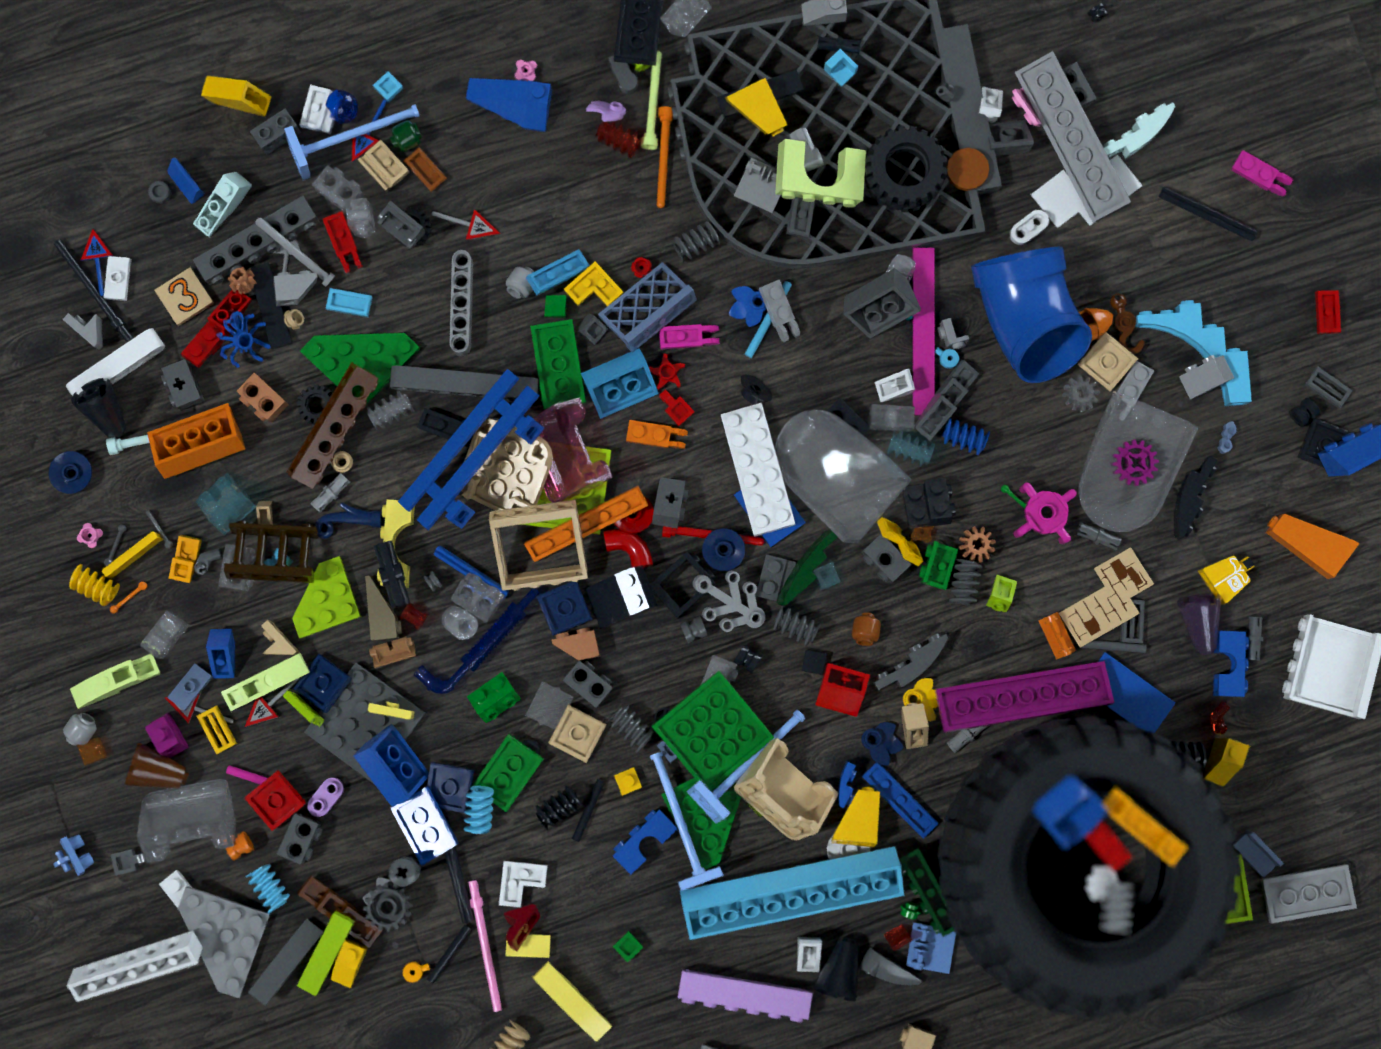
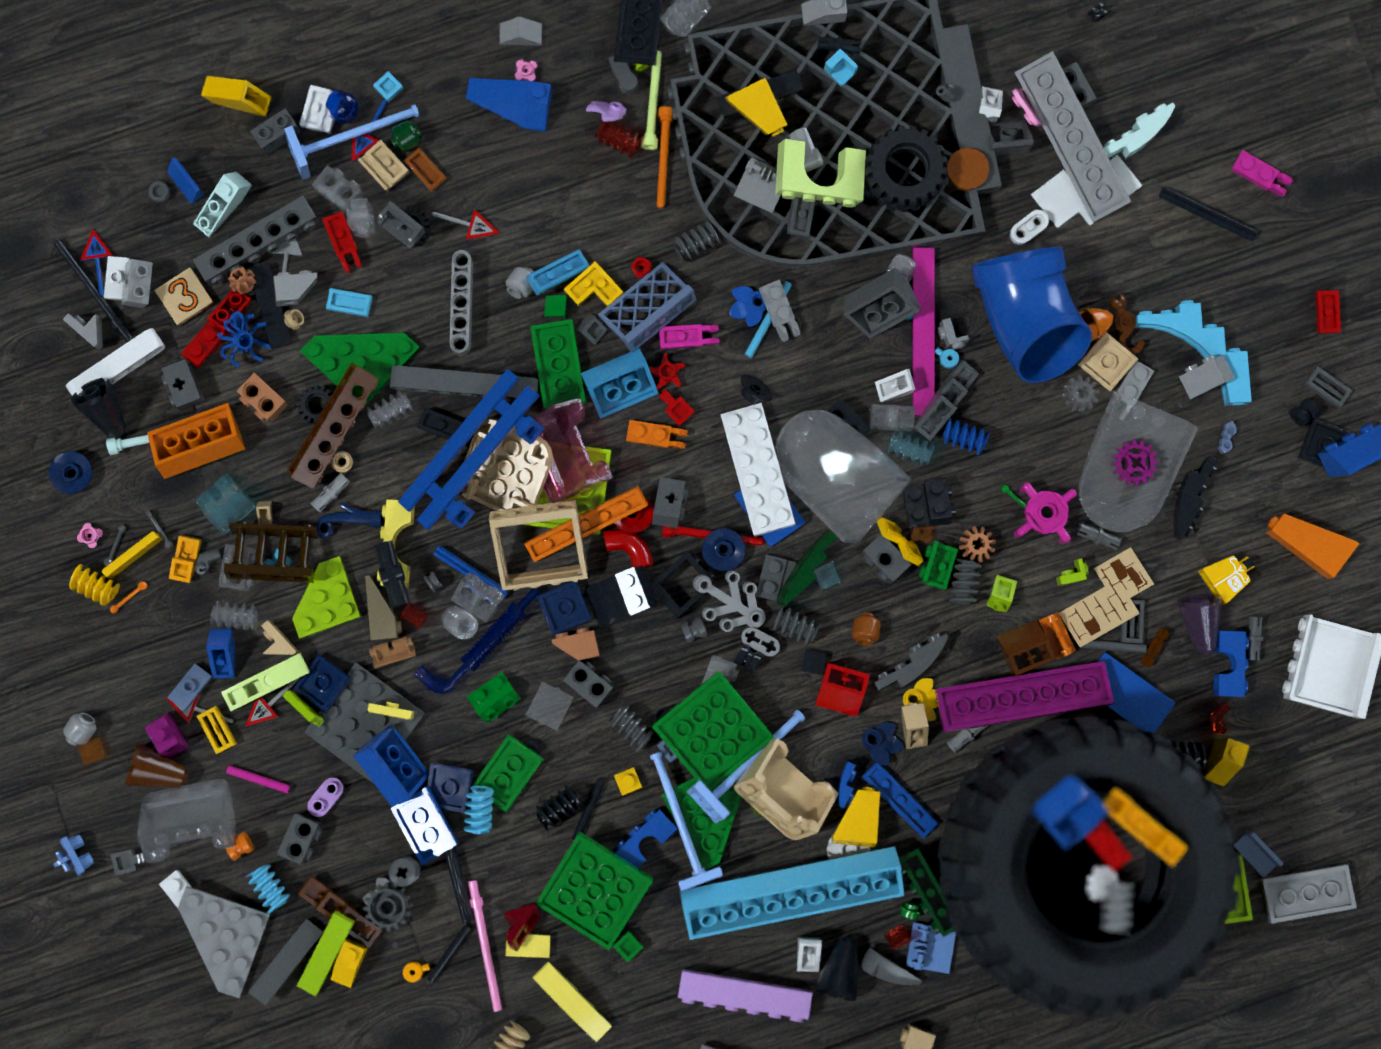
white brick [67,931,203,1002] -> none
yellowish green slope [70,653,160,709] -> none
clear brick [140,610,190,659] -> none
red plate [244,770,306,831] -> none
light grey bar [255,218,335,287] -> none
white plate [499,861,548,907] -> none
tan tile [548,705,607,763] -> none
none -> light grey brick [121,259,153,308]
none -> clear piece [210,600,259,631]
none -> light grey slope [500,17,542,45]
none -> green plate [535,832,654,950]
none -> light grey beam [741,627,780,657]
none -> reddish brown slope [996,620,1056,676]
none -> lime bracket [1056,558,1089,586]
none -> reddish brown axle [1140,628,1170,668]

